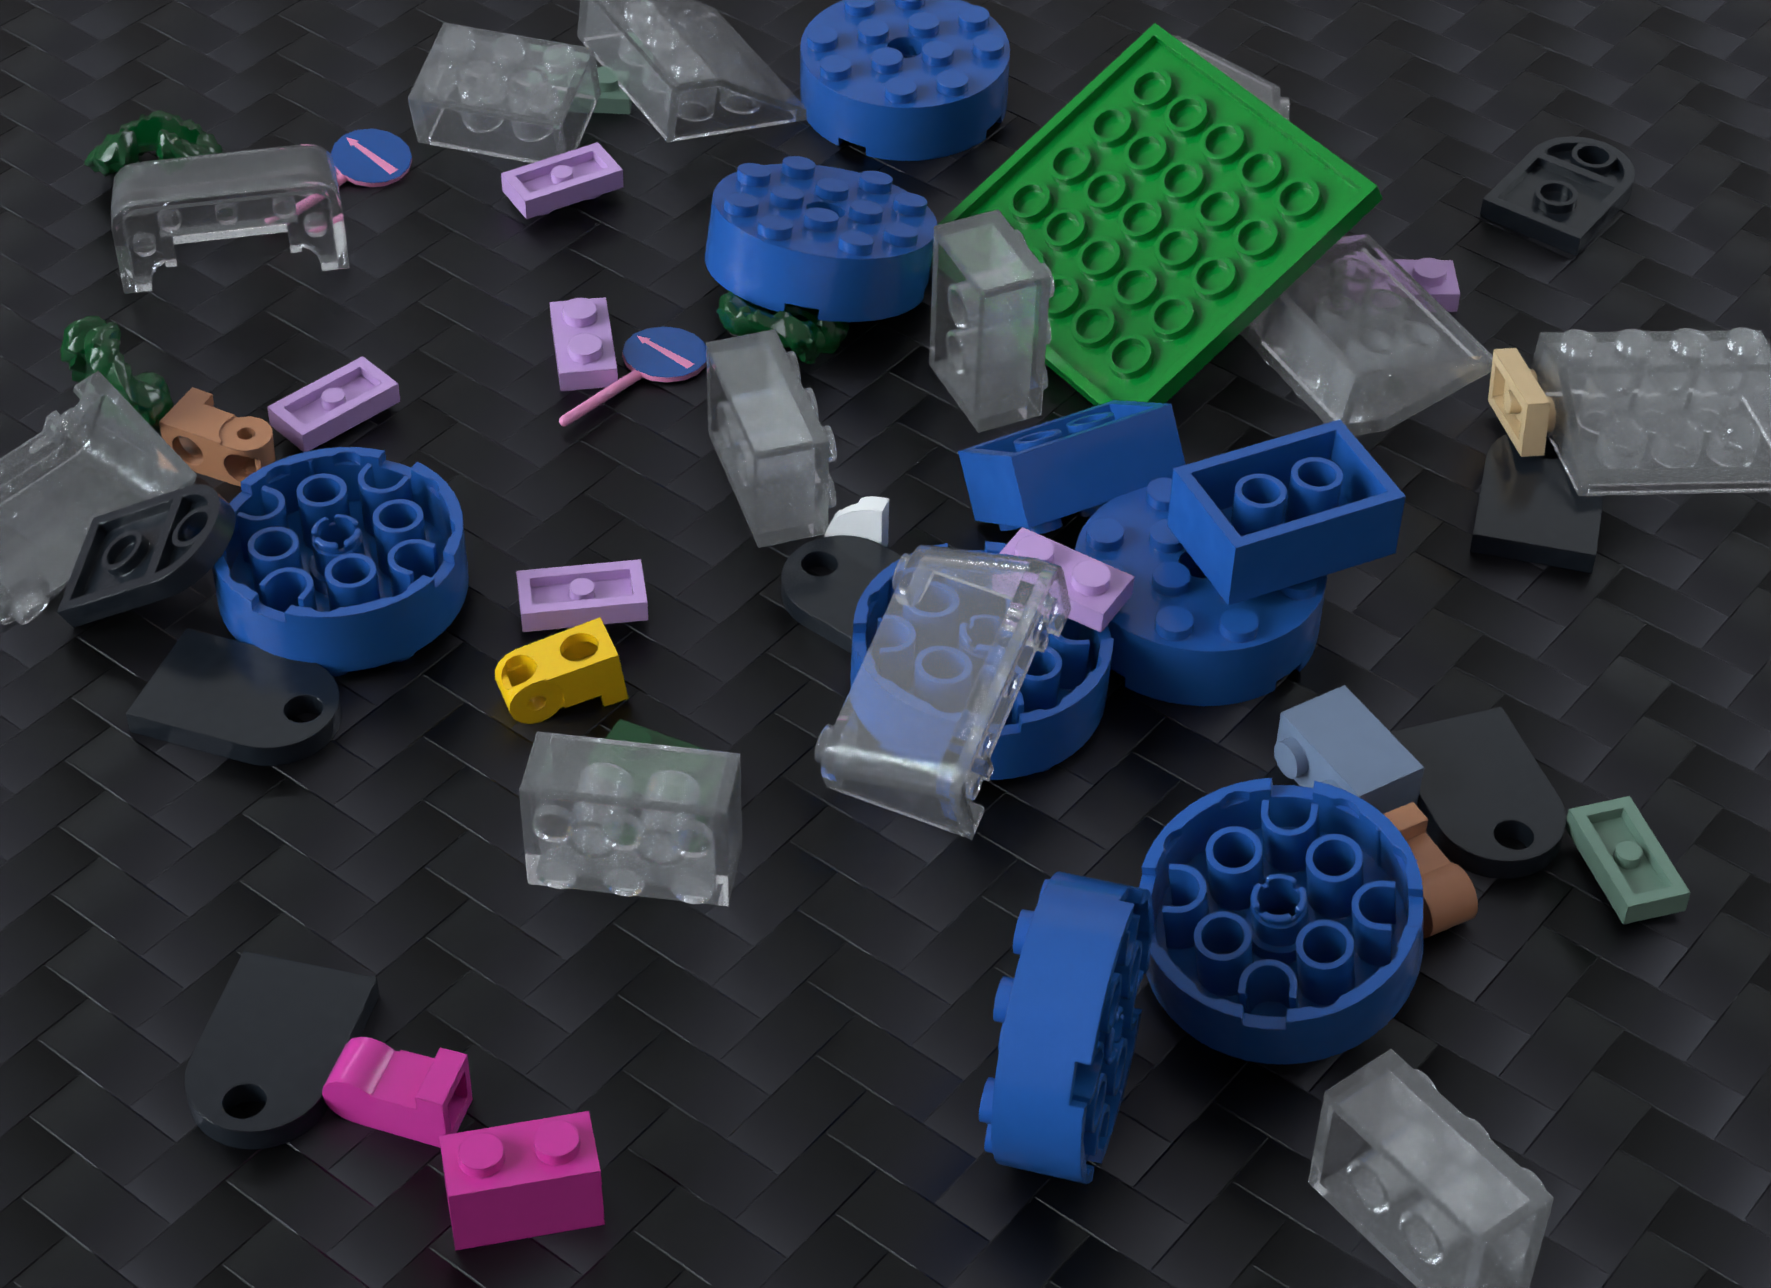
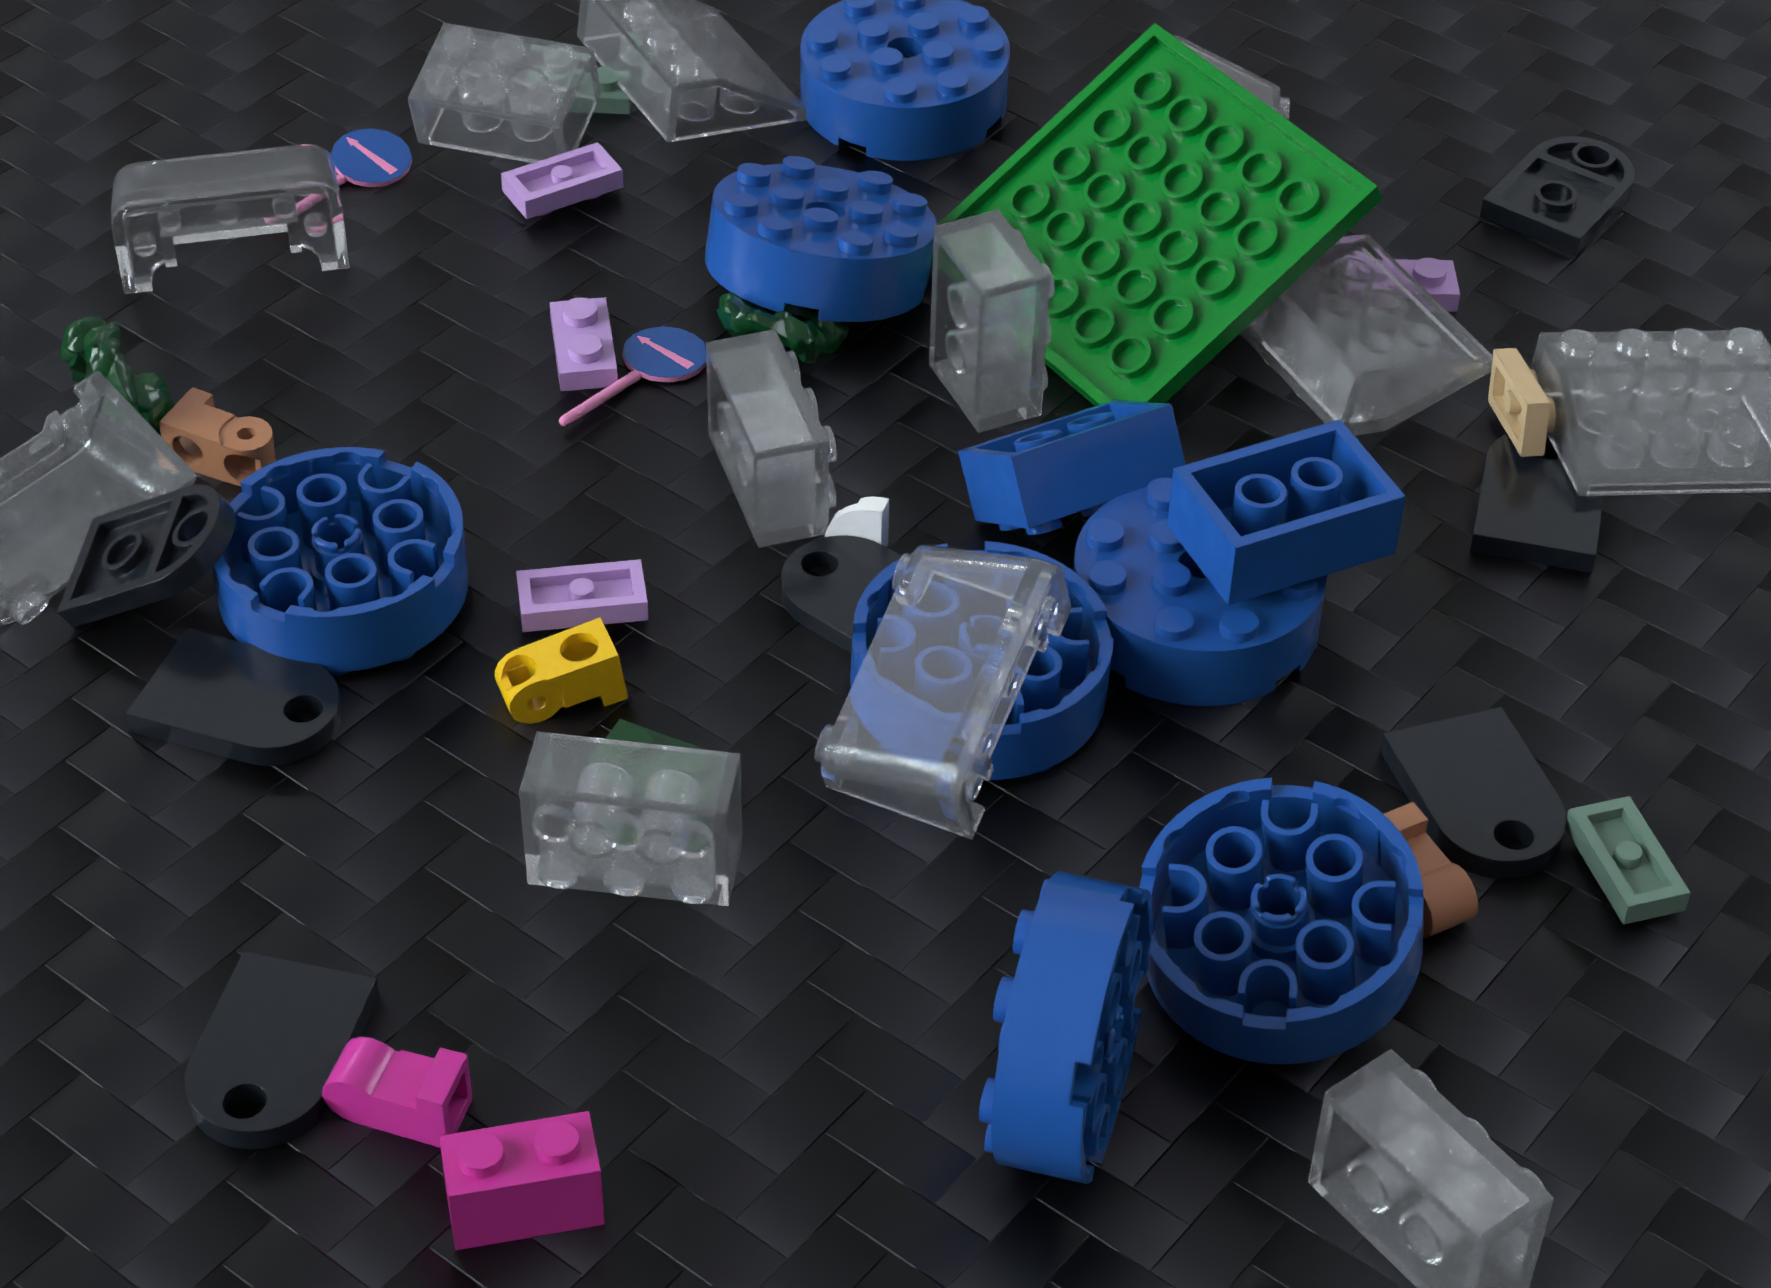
dark green piece [84,110,228,177] -> none
lavender plate [267,356,400,452] -> none
lavender plate [989,527,1134,632] -> none
sand blue brick [1274,685,1424,814] -> none

